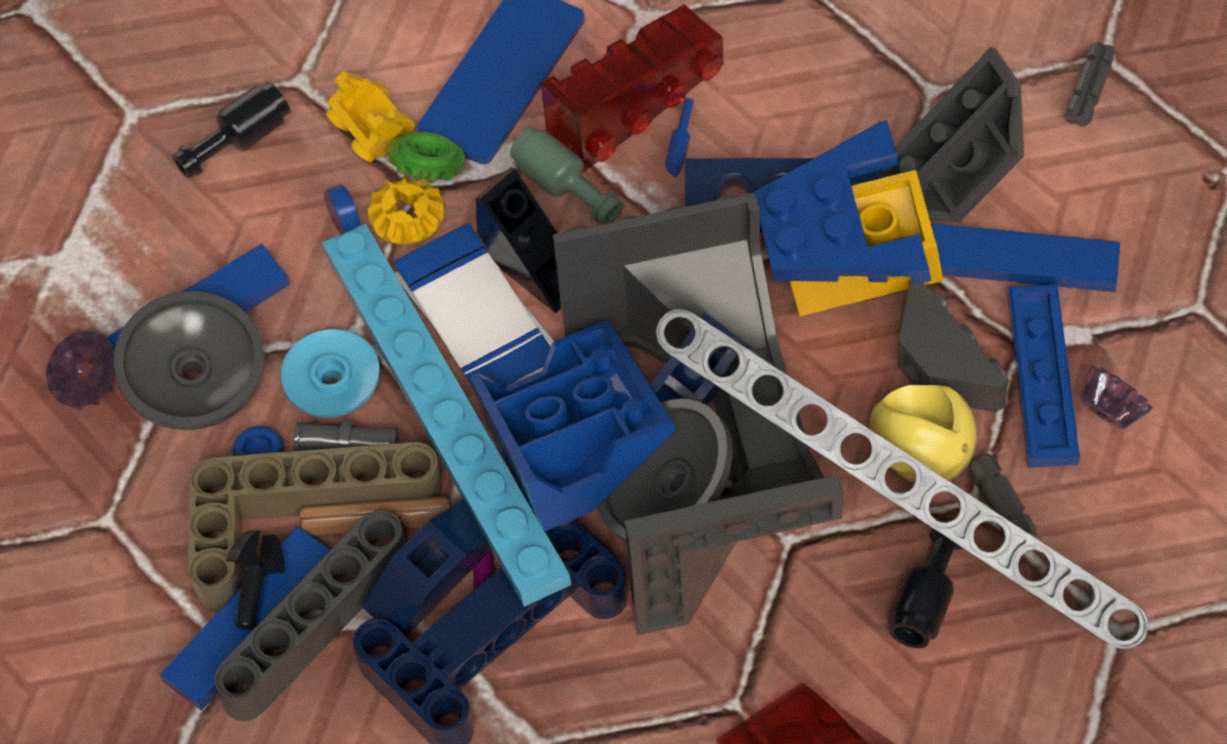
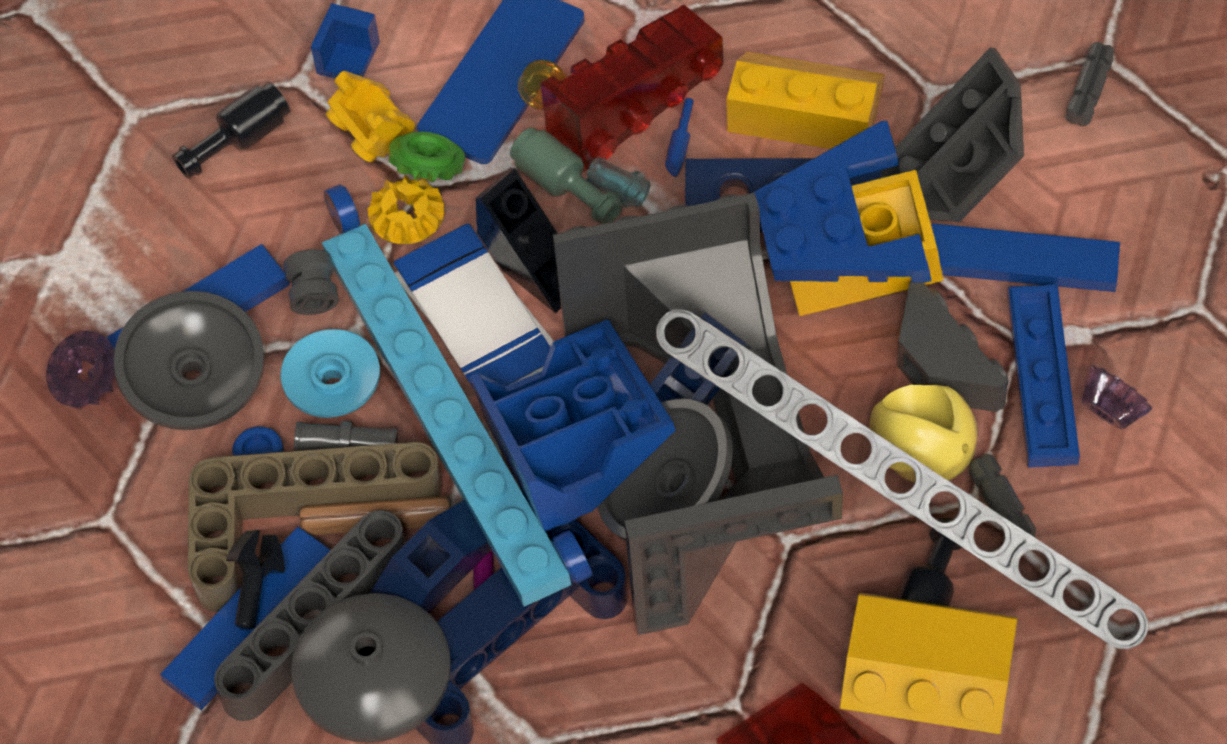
none -> dark grey wheel [283,249,339,315]
none -> dark grey dish [291,593,451,743]
none -> blue panel [311,3,380,79]
none -> clear yellow tile [518,60,567,110]
none -> blue tile [551,529,593,584]
none -> clear light blue pin [586,157,650,208]
none -> yellow slope [726,51,885,149]
none -> yellow slope [840,593,1018,734]

